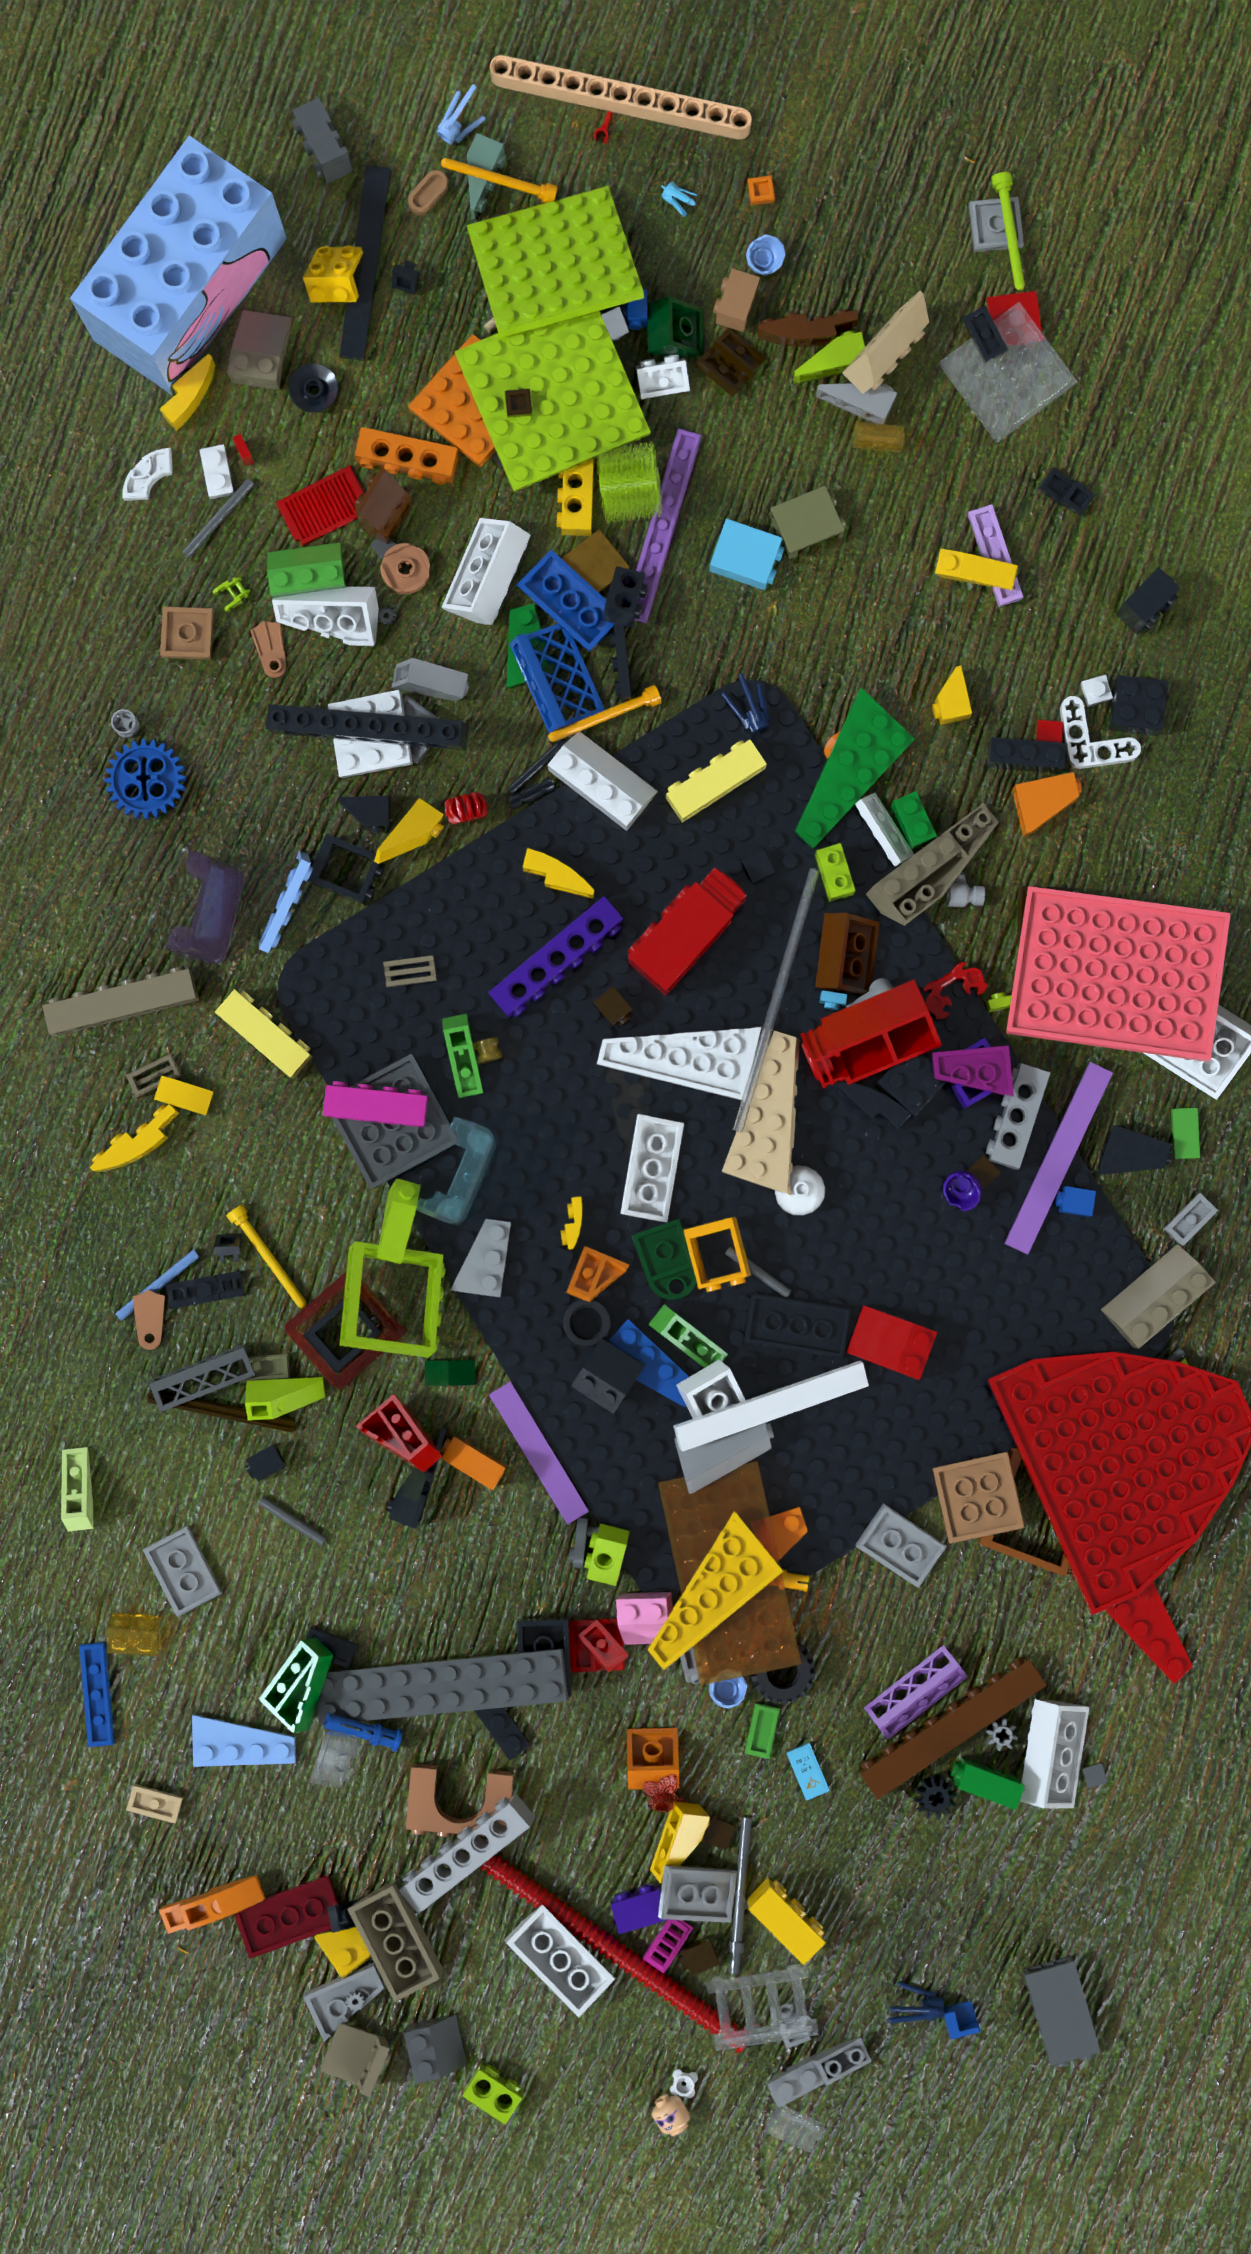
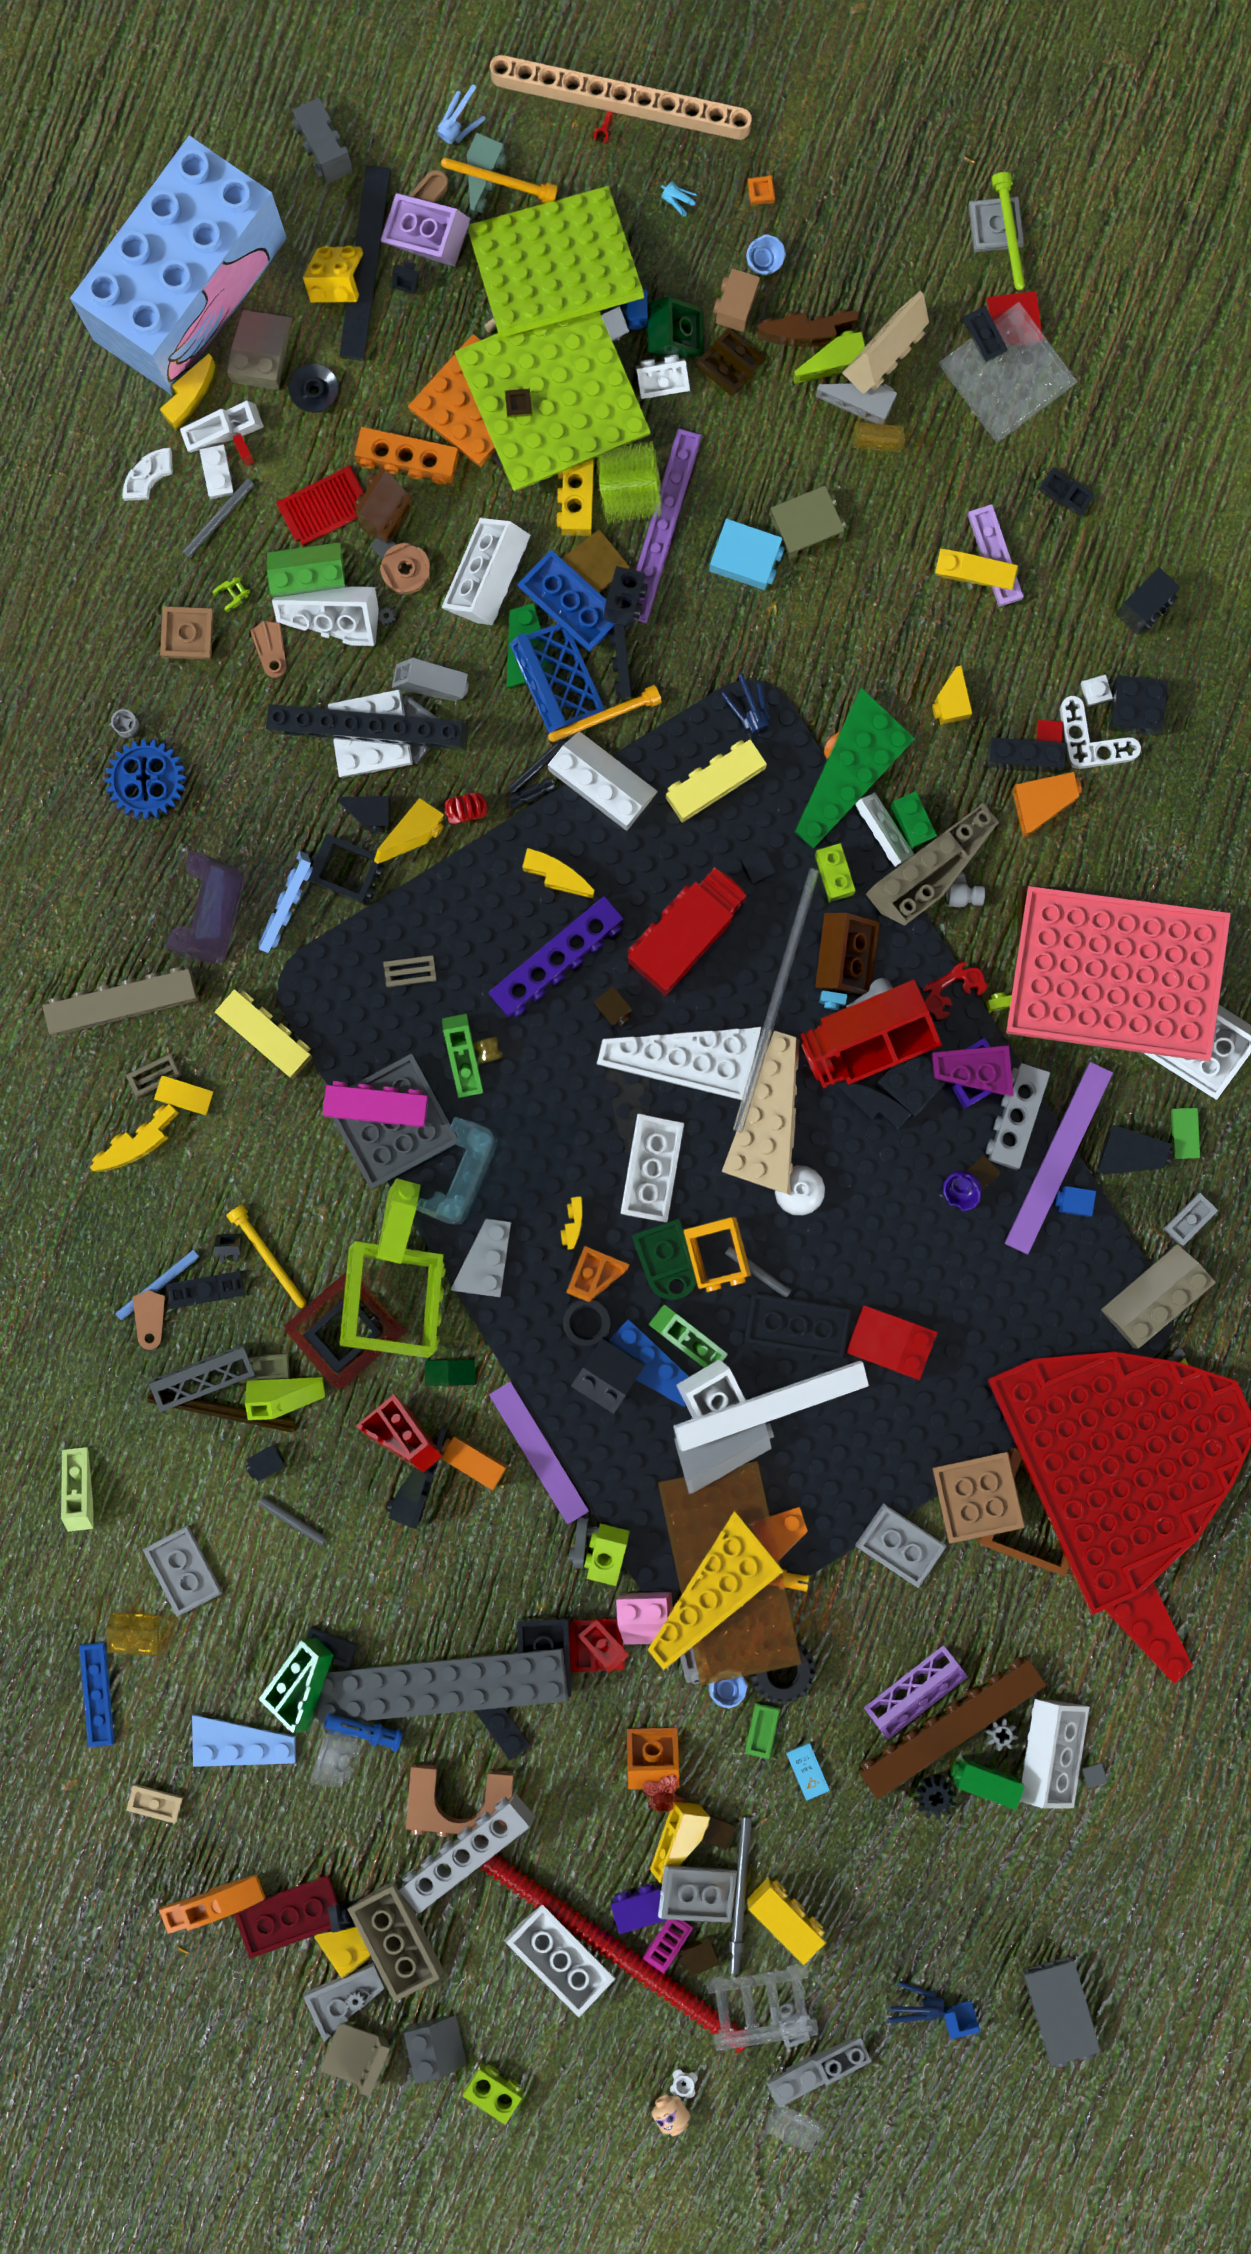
none -> white slope [180,401,263,452]
none -> lavender slope [381,193,470,266]

